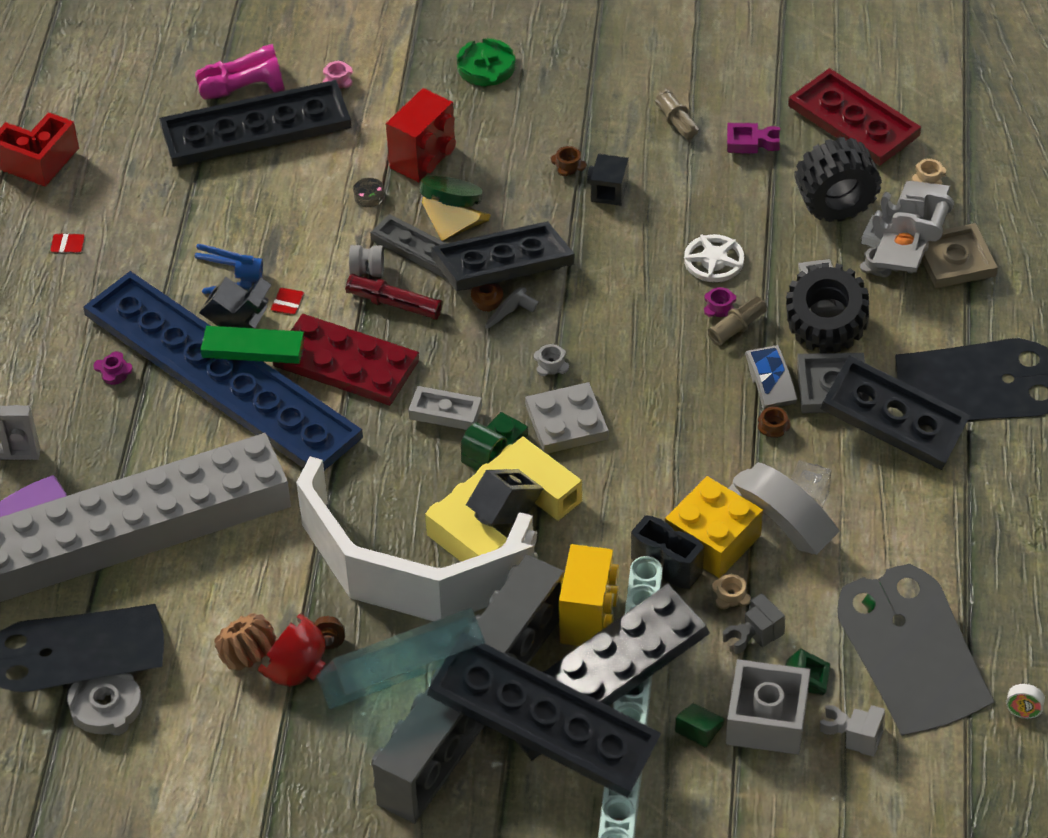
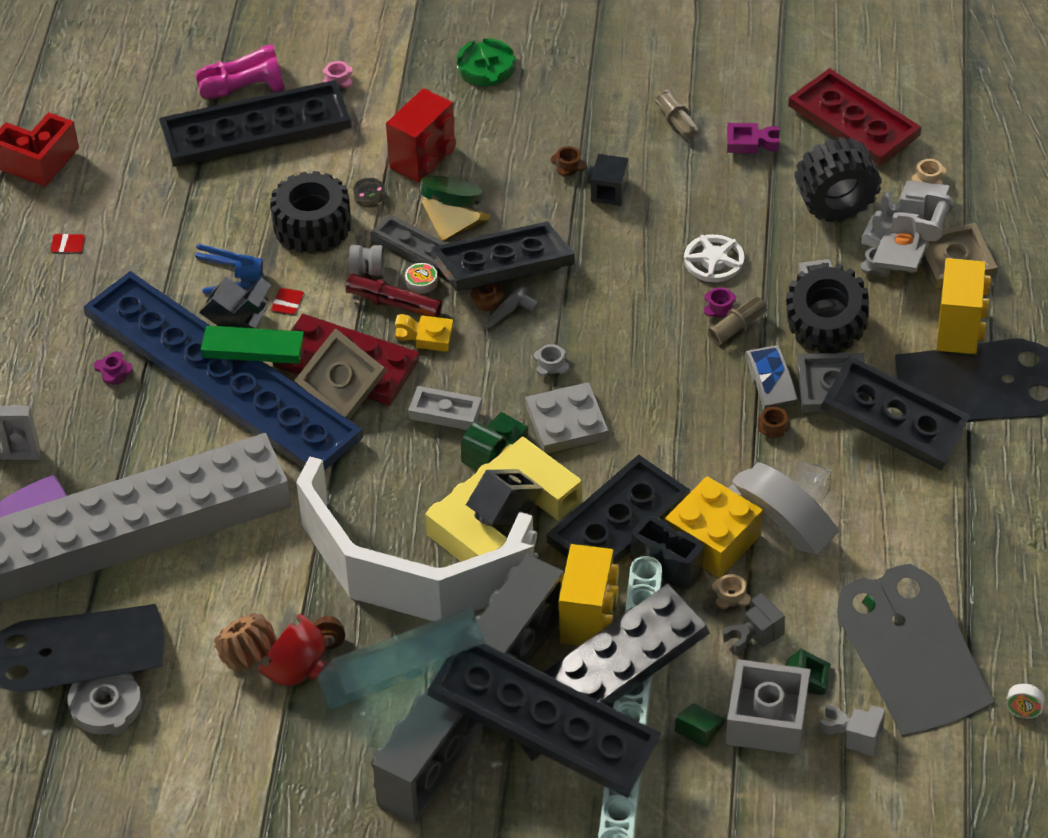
none -> black tyre [270,171,352,254]
none -> dark tan plate [294,329,388,420]
none -> yellow plate [395,314,453,352]
none -> tile [405,263,438,294]
none -> black plate [546,454,690,564]
none -> yellow brick [937,258,991,354]

